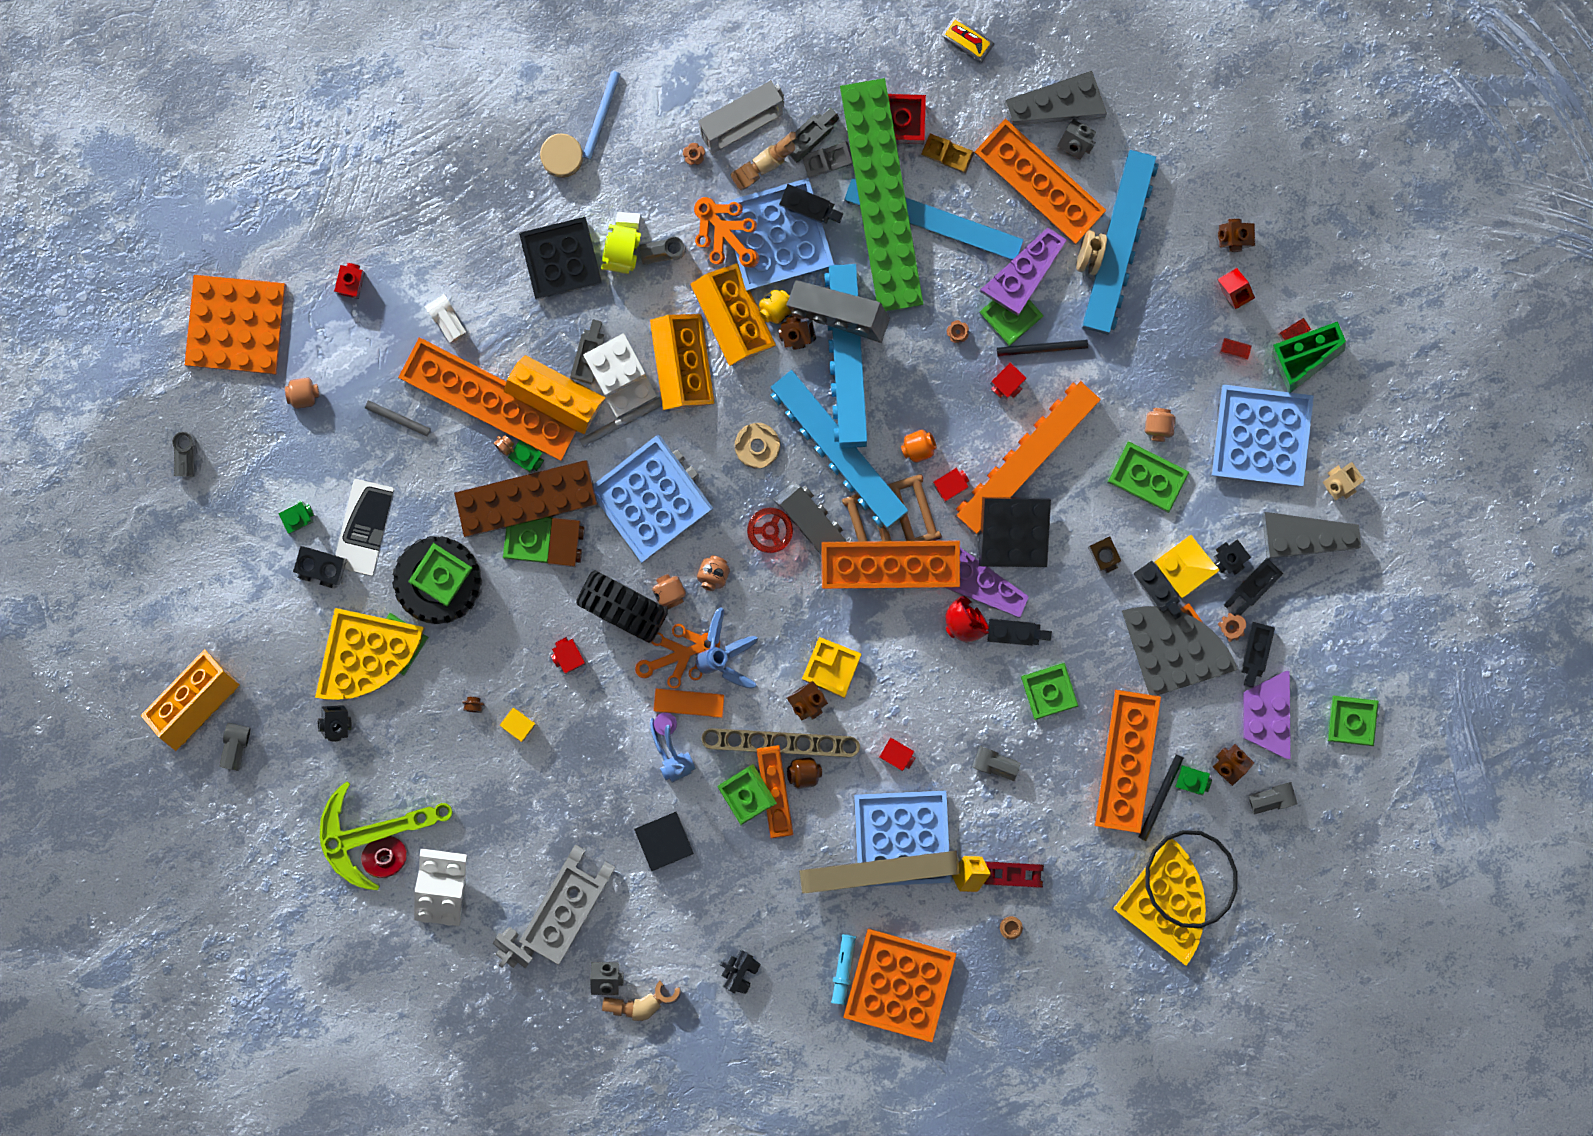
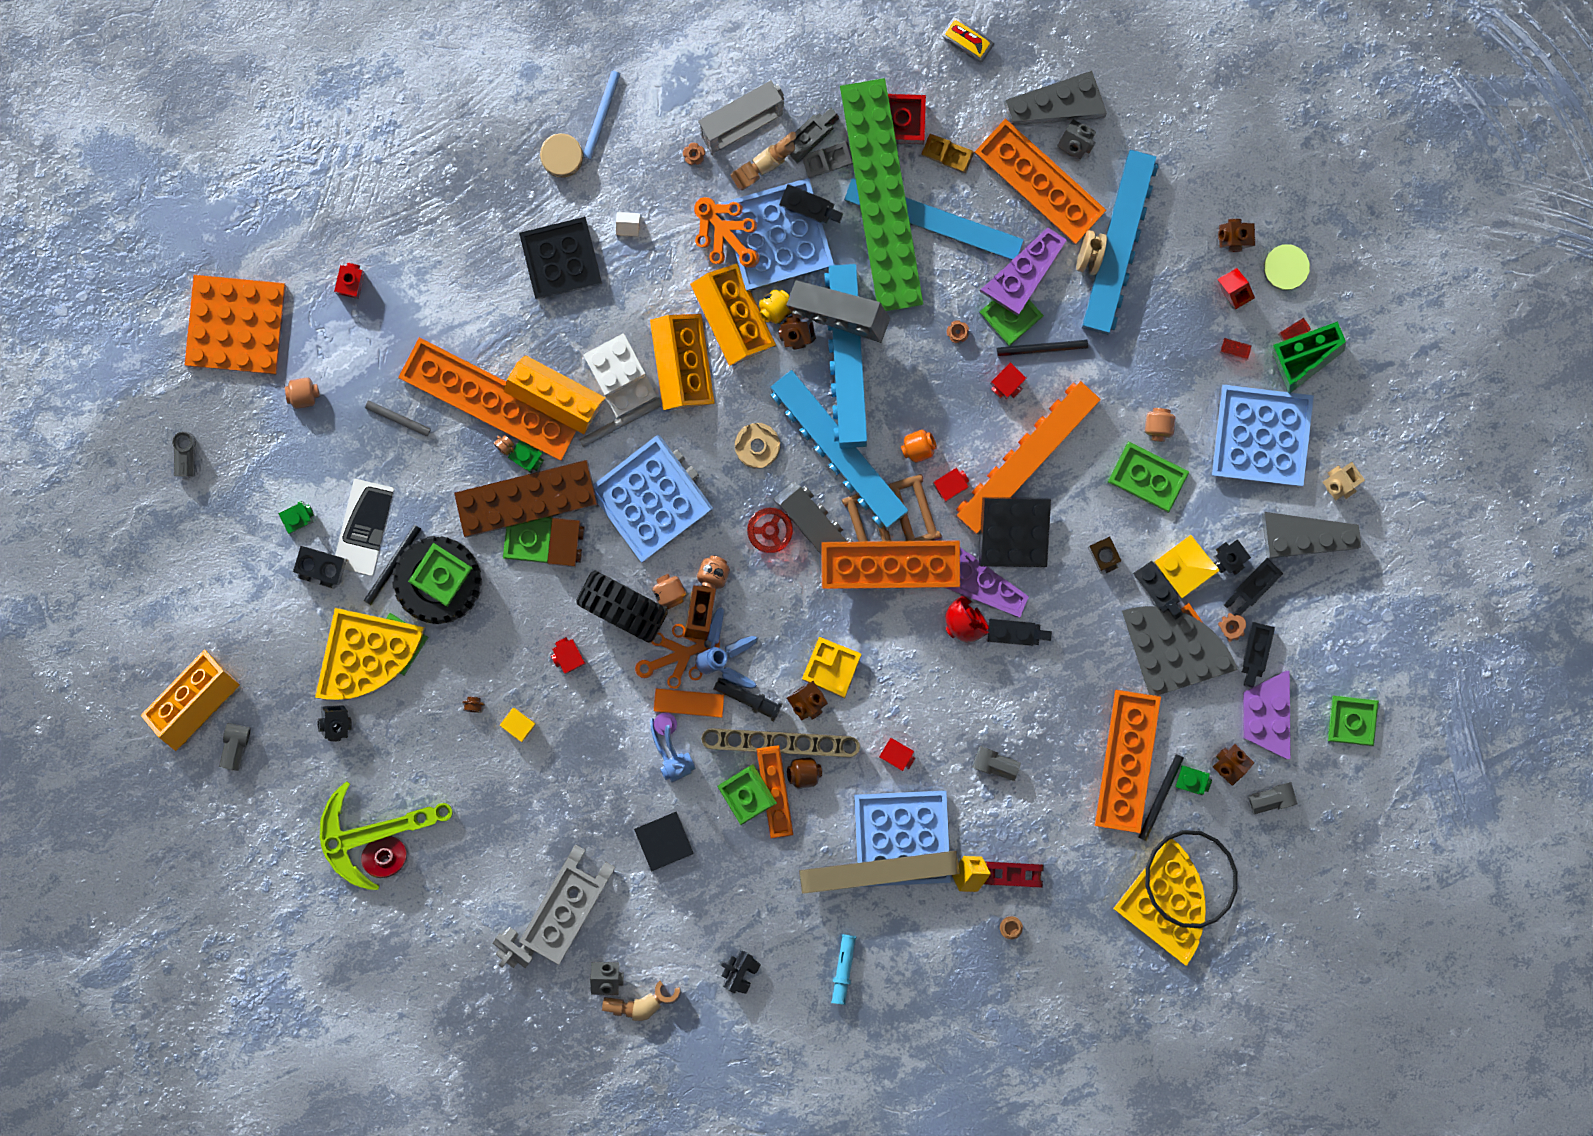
white bracket [414,849,467,926] -> none
white piece [425,295,467,343] -> none
dark grey hinge [570,319,604,384] -> none
neon yellow brick [601,224,641,274] -> none
dark grey piece [639,237,686,265] -> none
orange plate [843,929,957,1042] -> none
bright green tile [1020,663,1078,720] -> none
none -> black bar [363,524,421,605]
none -> reddish brown brick [684,585,716,640]
none -> black pin [713,676,783,722]
none -> yellowish green tile [1264,245,1310,290]

